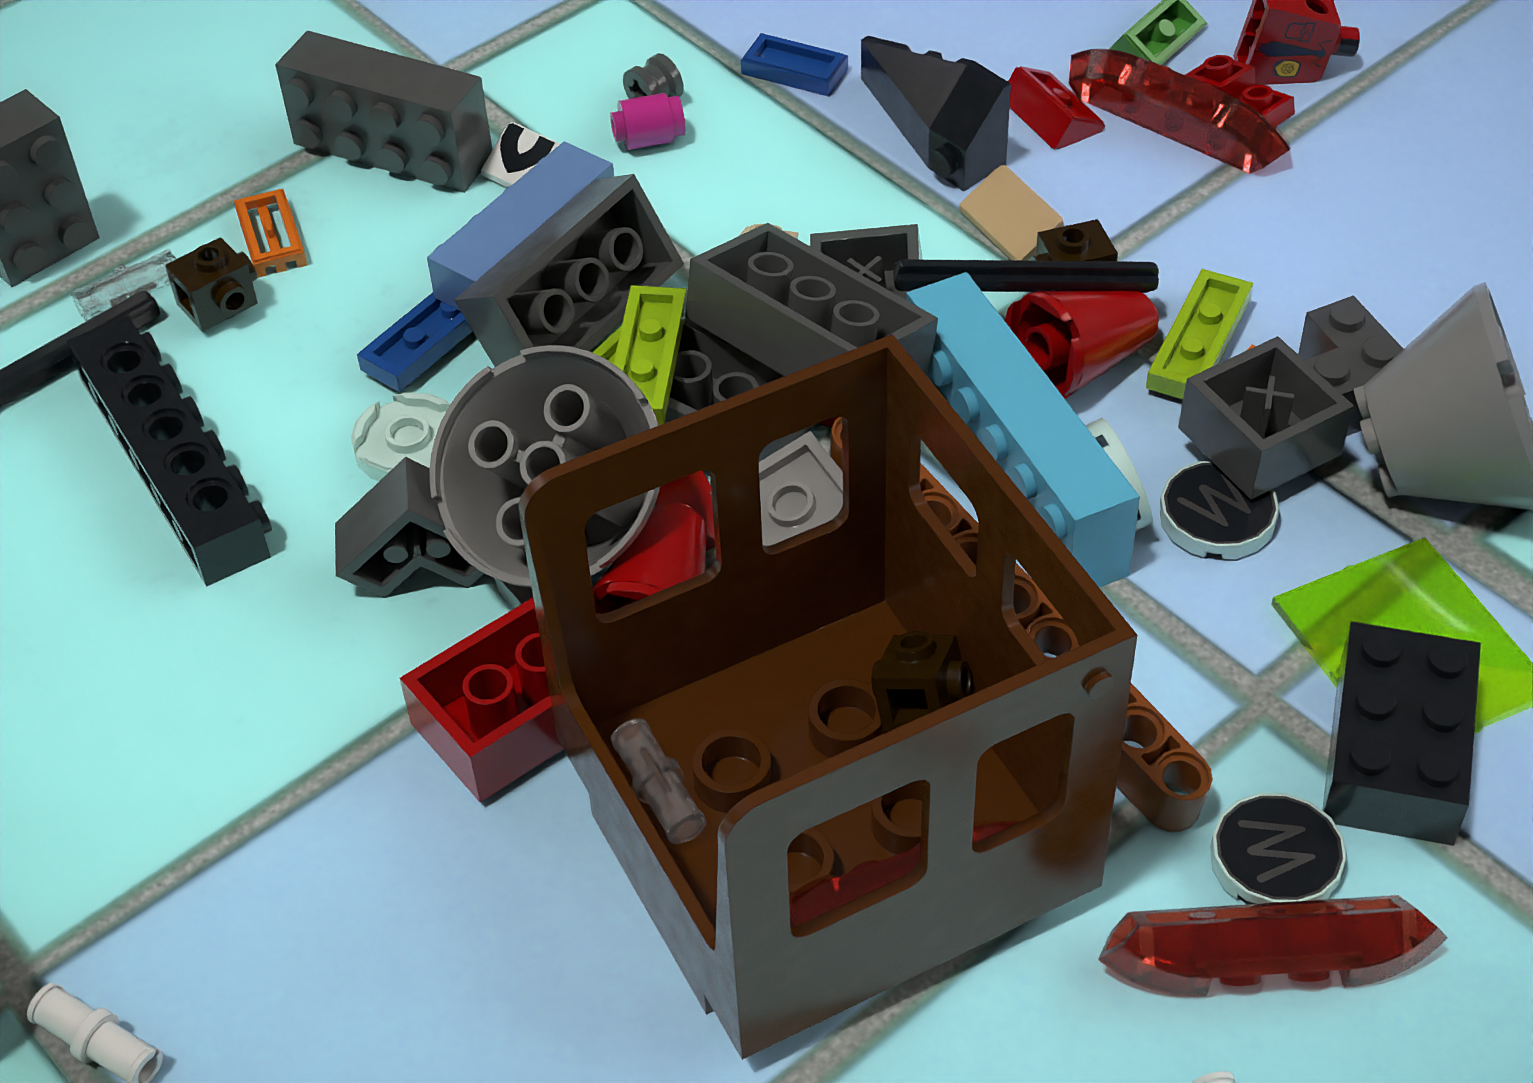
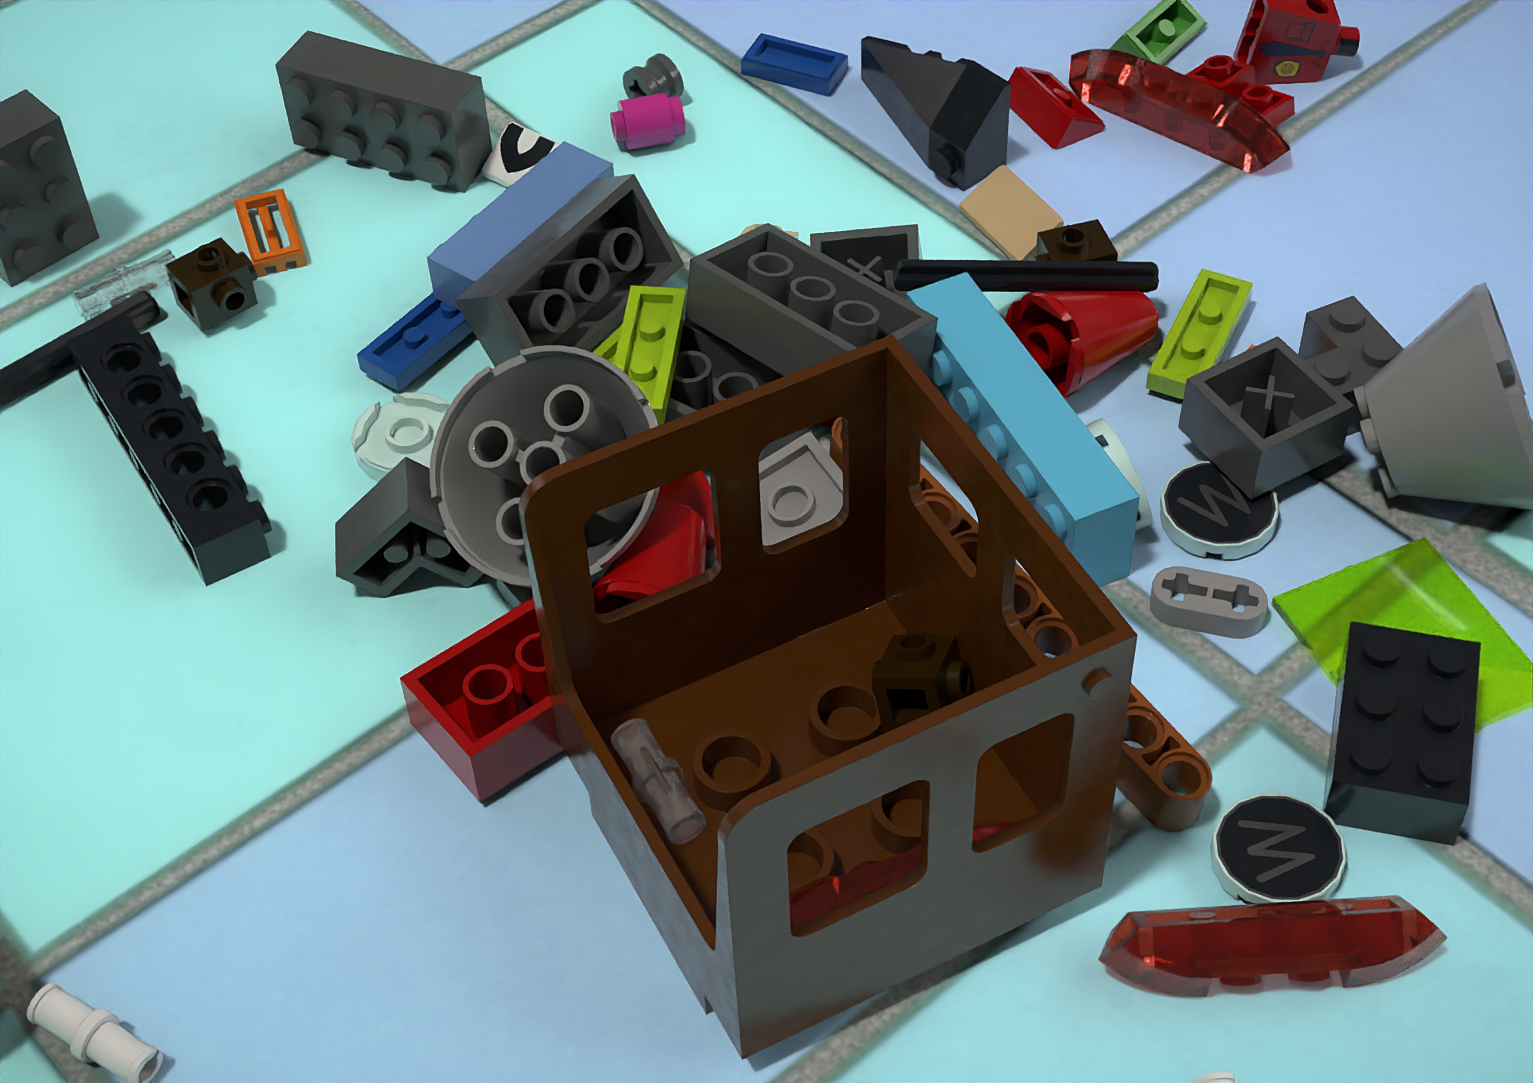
none -> light grey beam [1150,566,1268,639]

